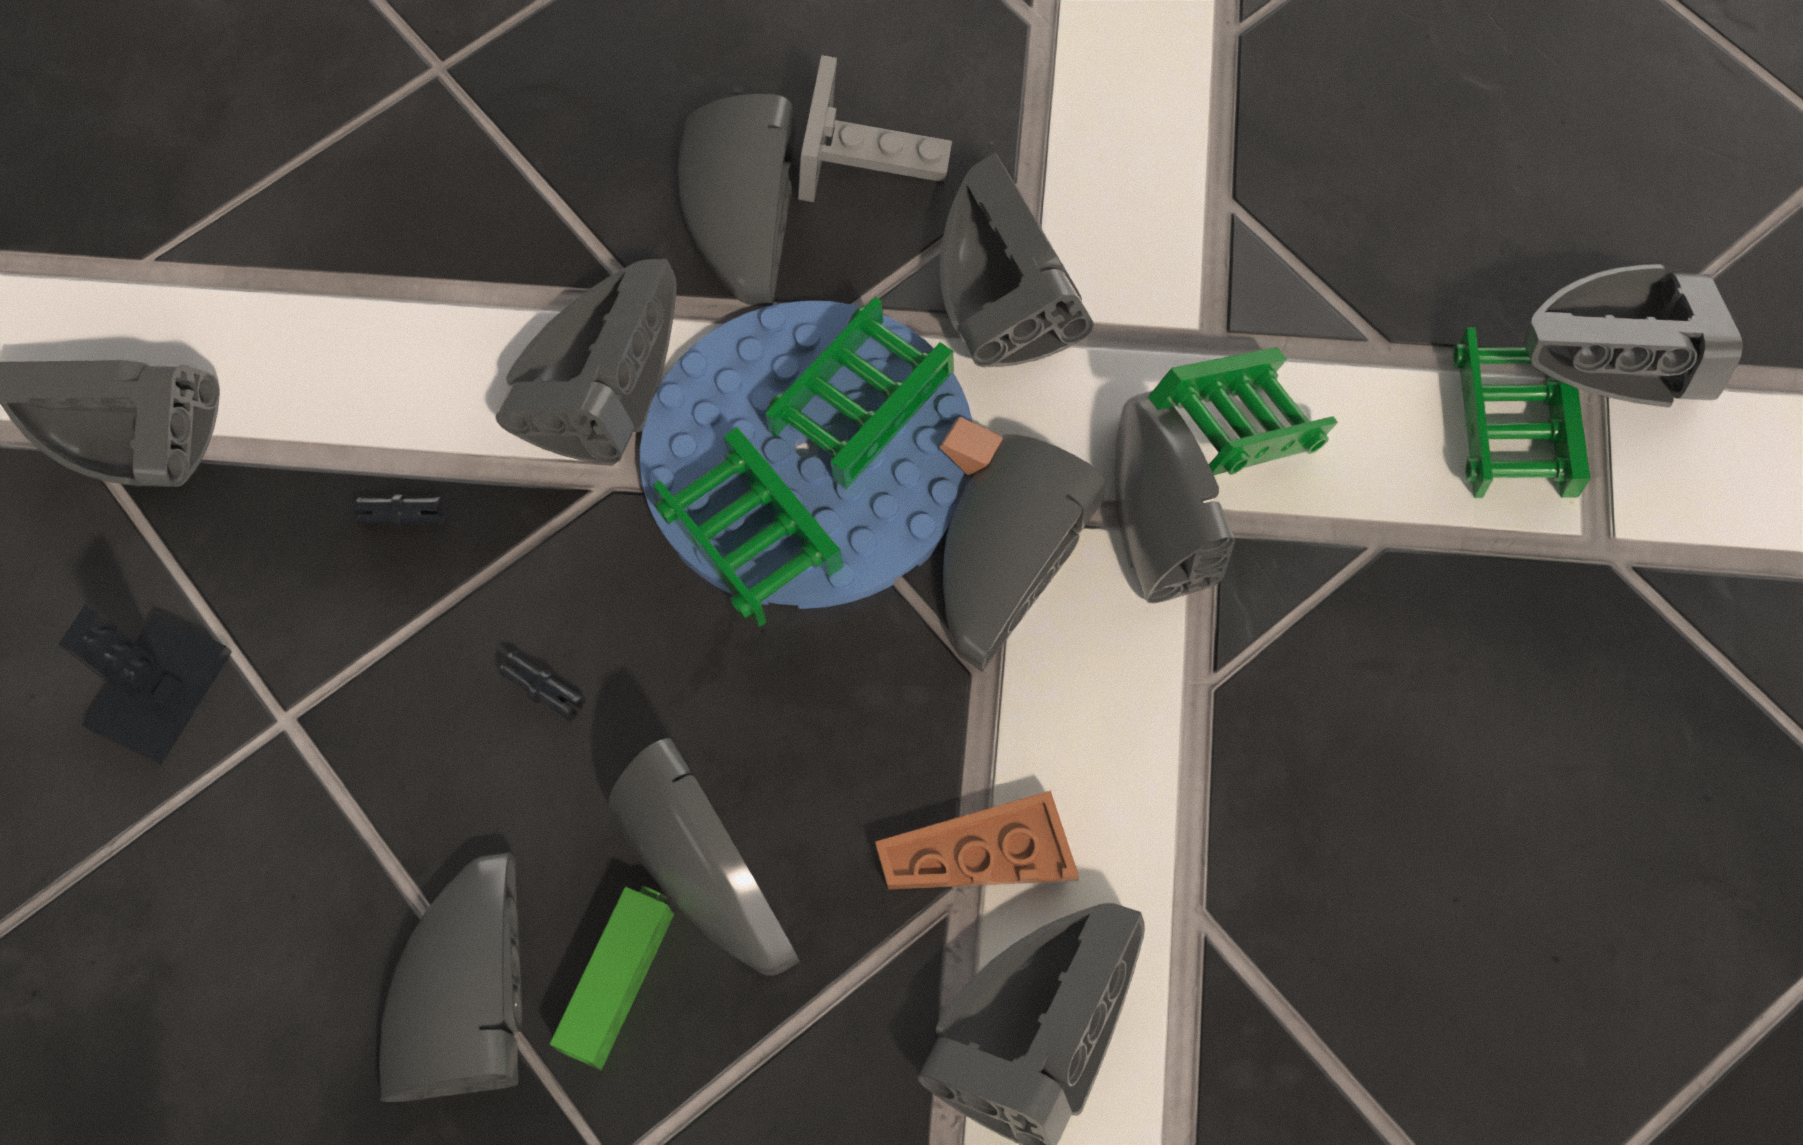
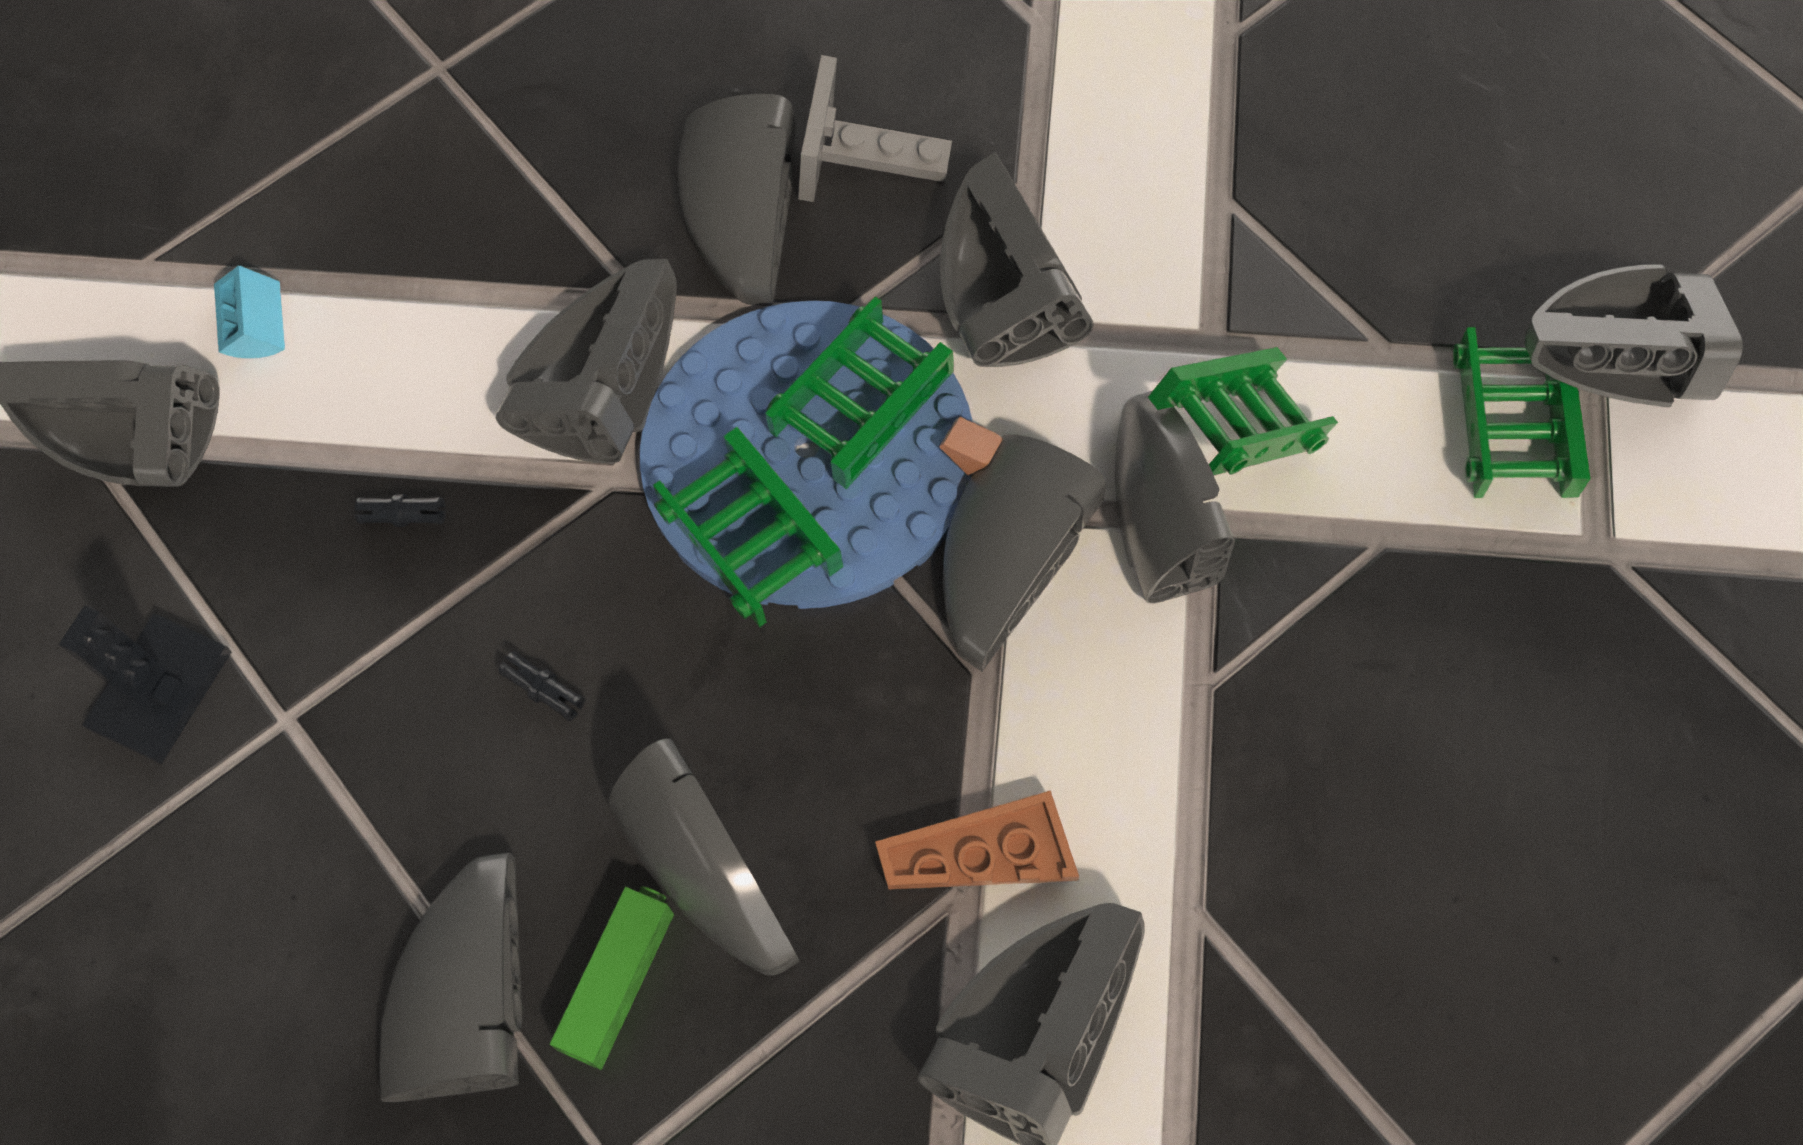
none -> medium azure brick [214,266,285,358]

